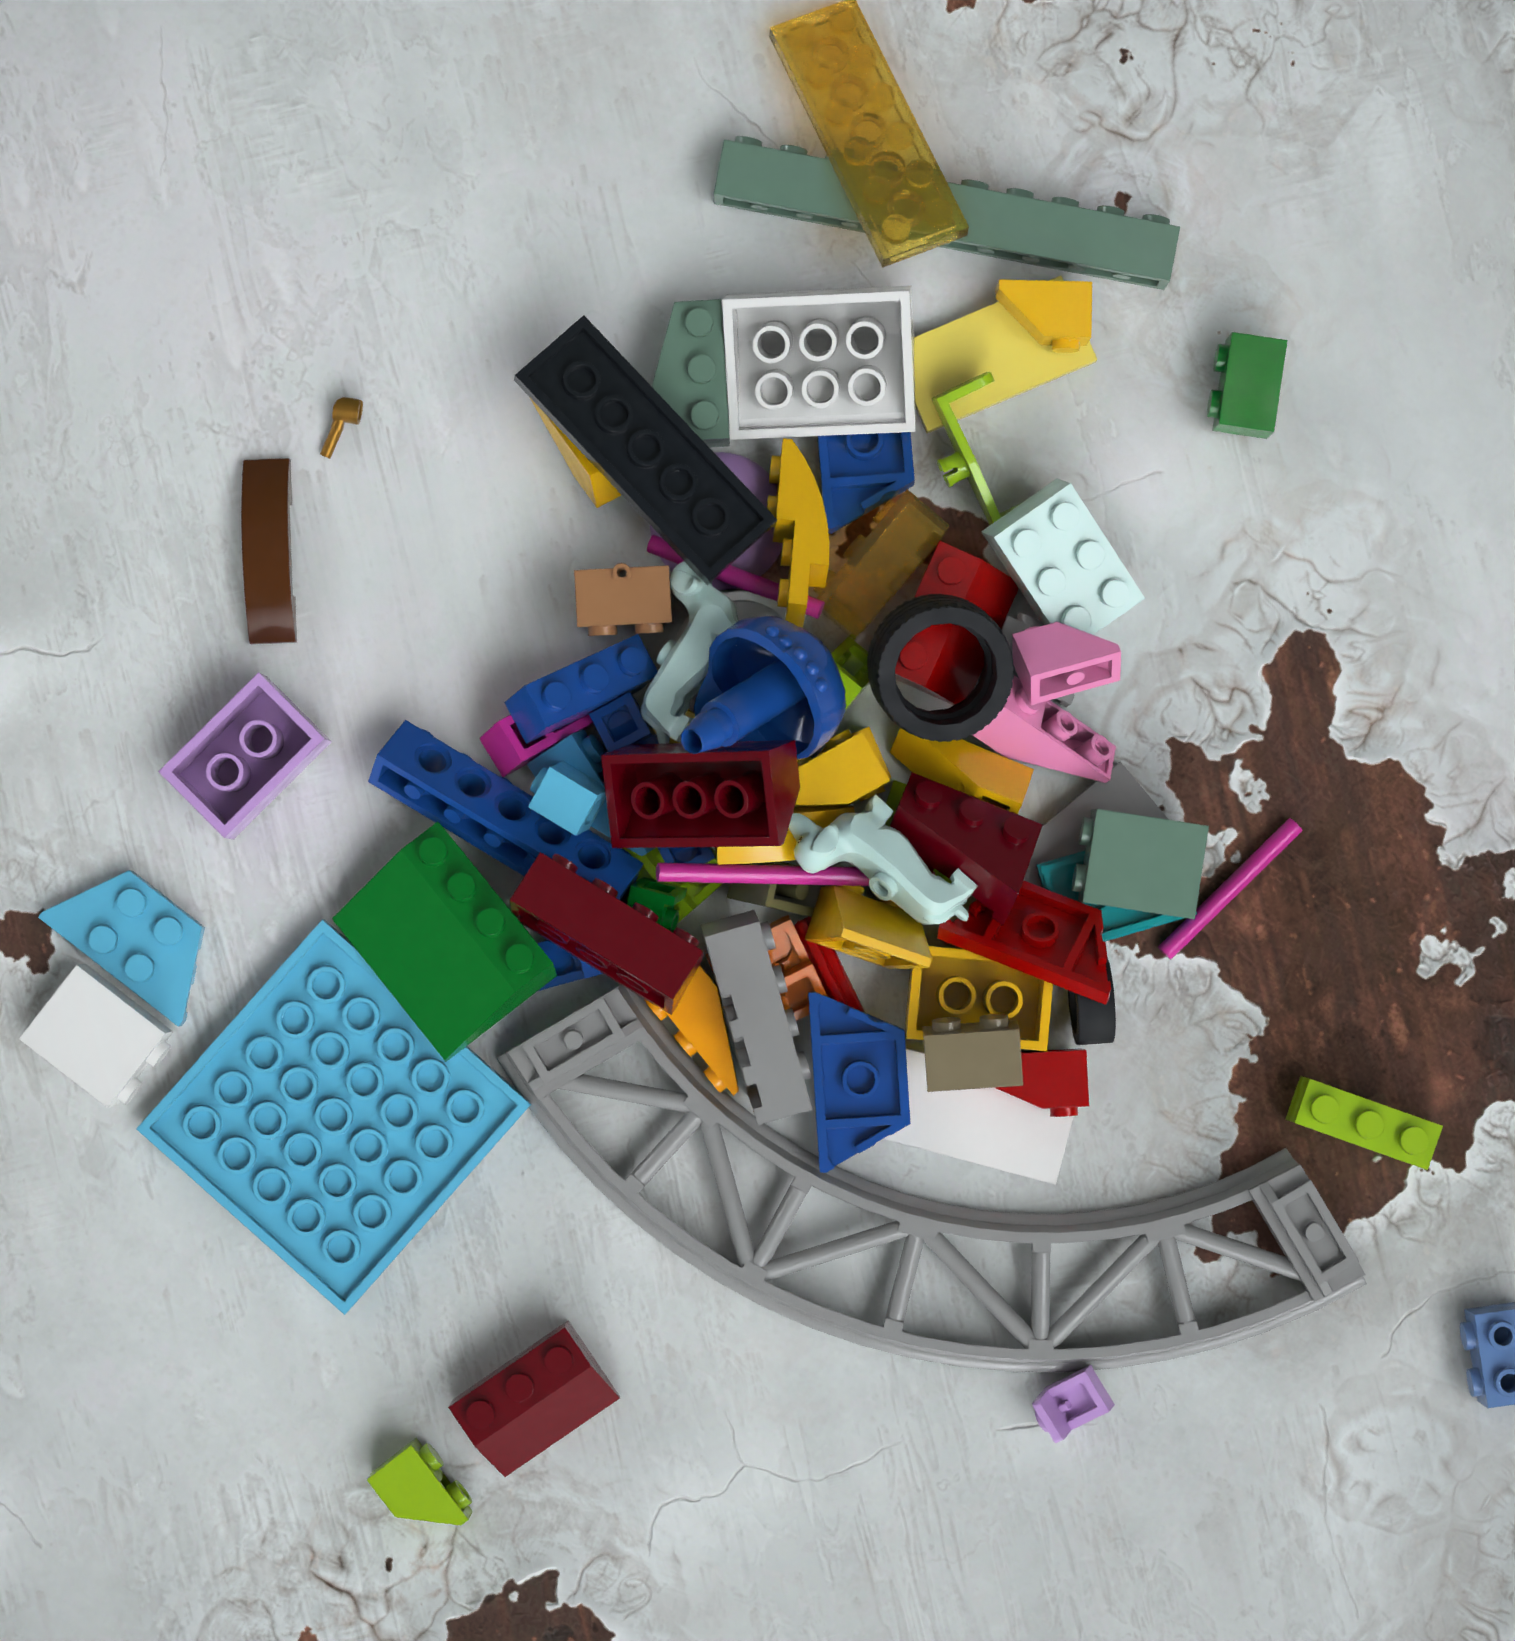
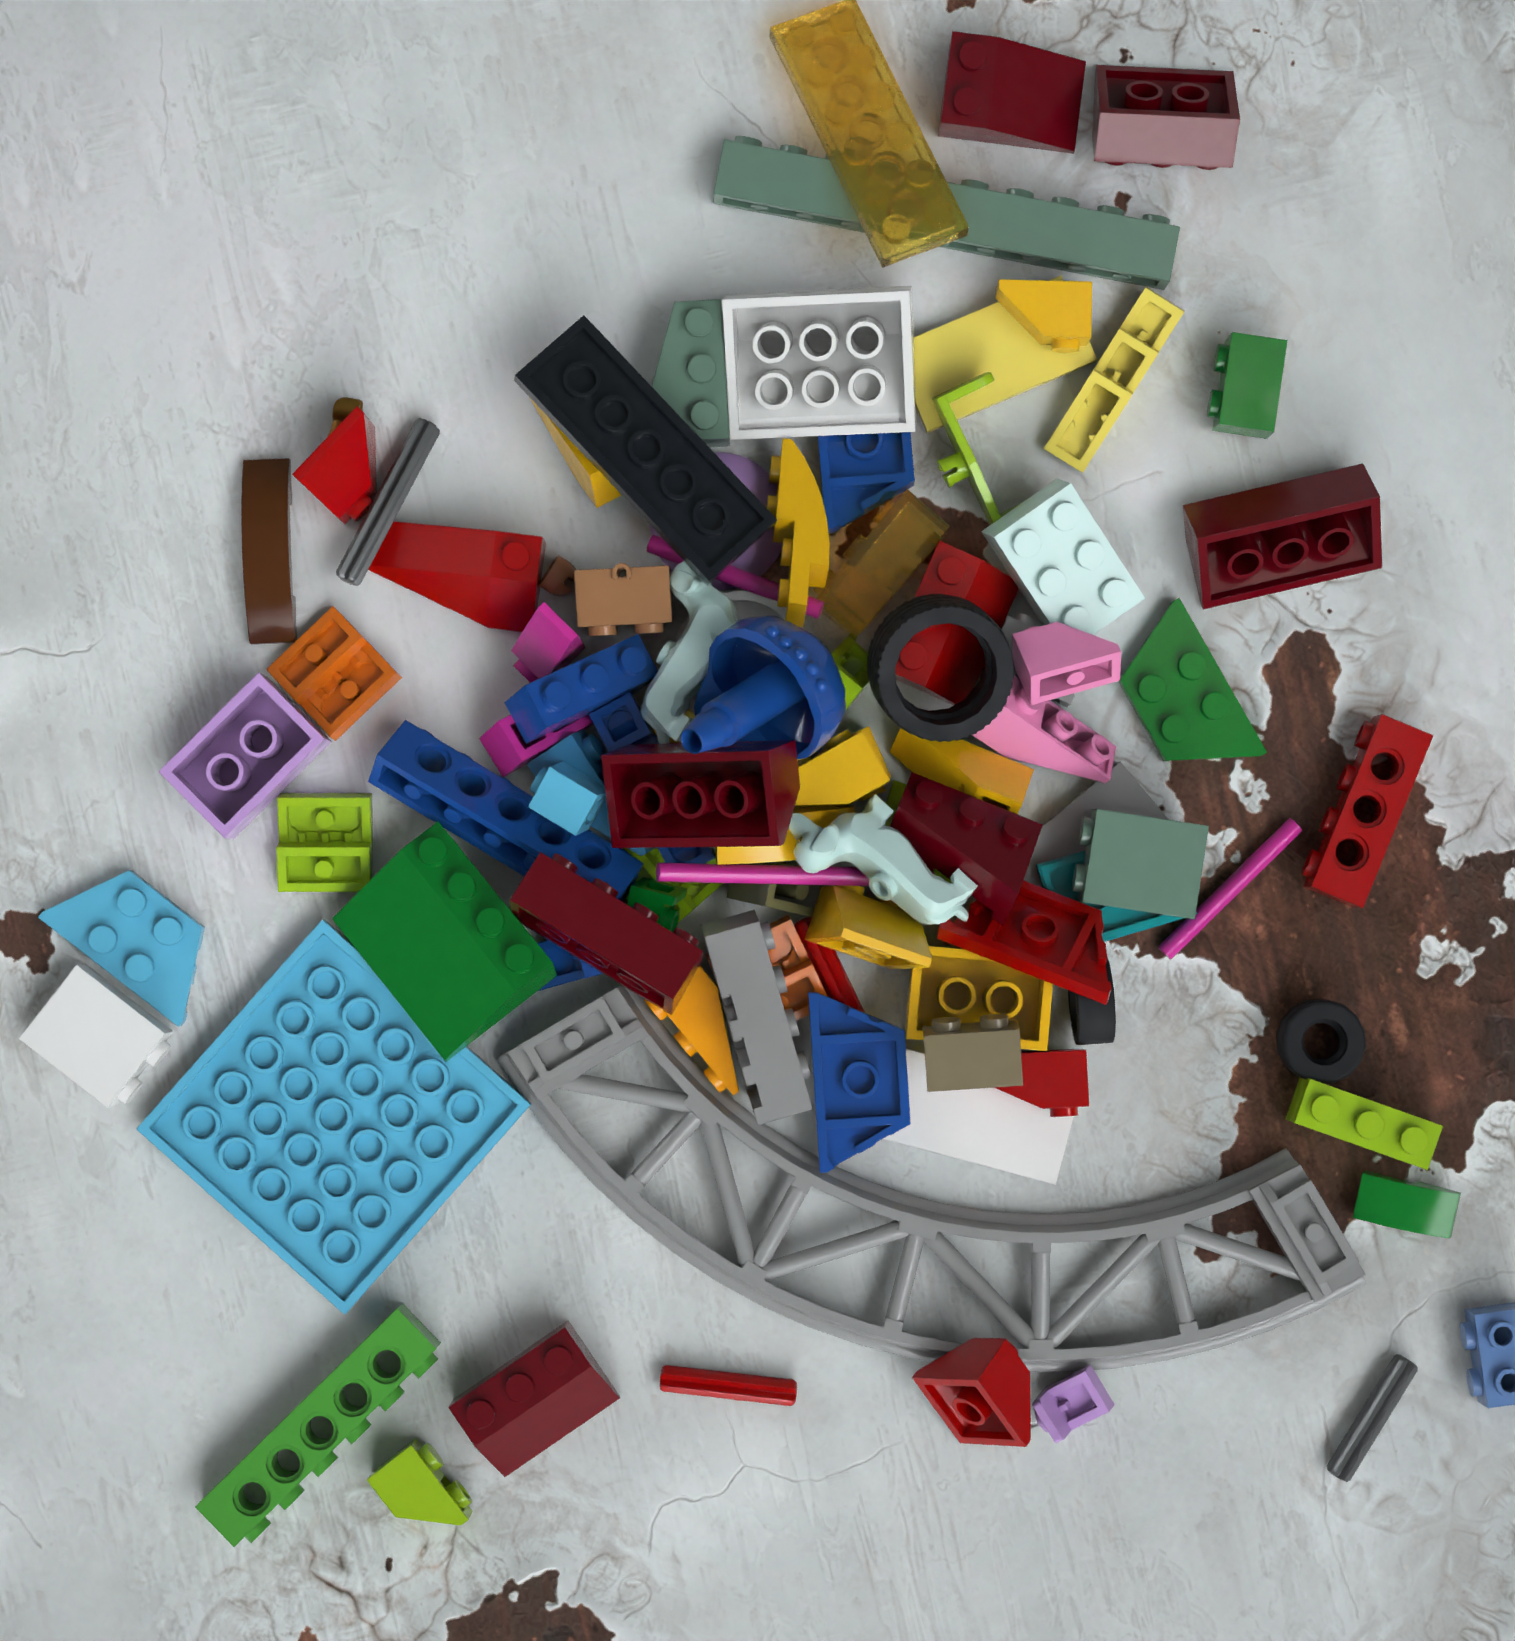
none -> bright green brick [195,1303,441,1547]
none -> orange slope [266,606,402,741]
none -> lime slope [276,793,373,892]
none -> red slope [292,406,377,524]
none -> dark grey axle [336,418,440,586]
none -> red wedge [368,521,546,633]
none -> dark pink slope [511,602,586,683]
none -> nougat hinge [539,555,576,596]
none -> red axle [659,1365,797,1406]
none -> red slope [912,1338,1031,1447]
none -> dark red slope [938,31,1086,154]
none -> light yellow slope [1044,287,1185,473]
none -> slope [1092,65,1240,170]
none -> green wing [1118,598,1267,761]
none -> dark red slope [1183,463,1382,610]
none -> black tyre [1276,999,1366,1083]
none -> red brick [1302,714,1434,908]
none -> dark grey axle [1327,1354,1418,1482]
none -> green slope [1353,1171,1461,1239]

